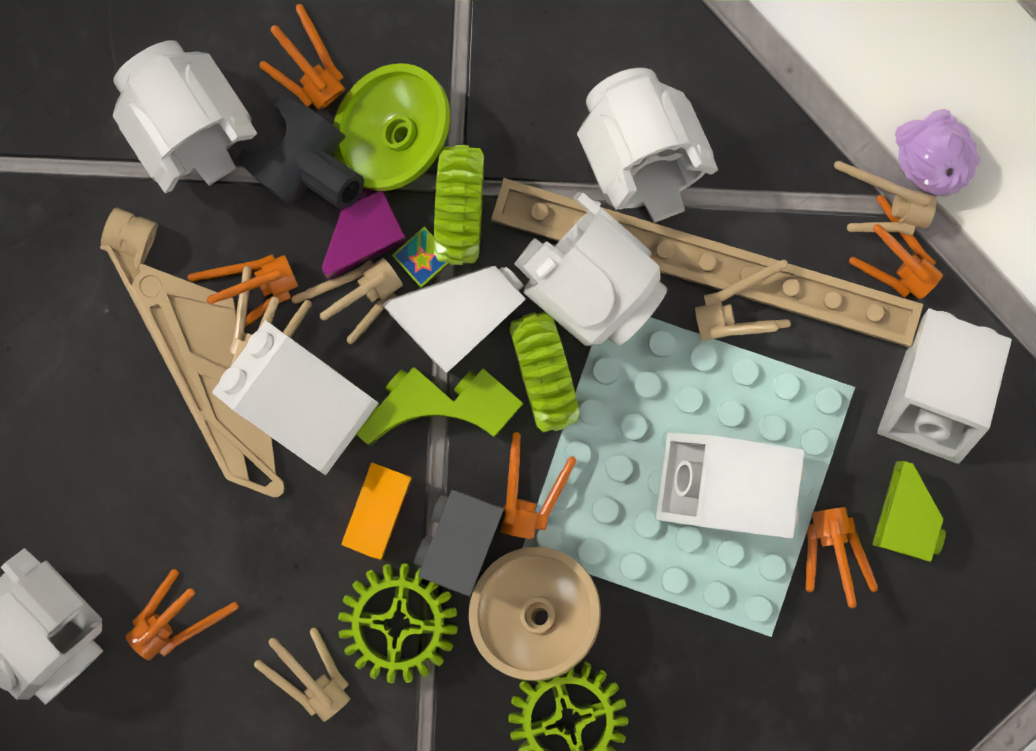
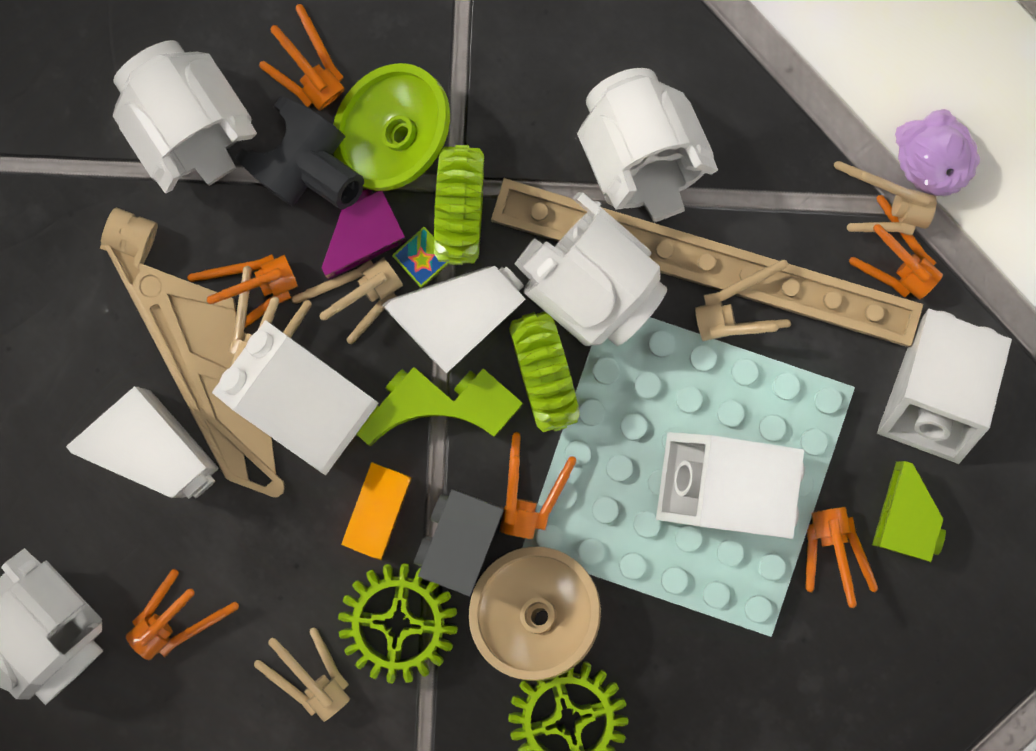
none -> white slope [66,386,219,499]

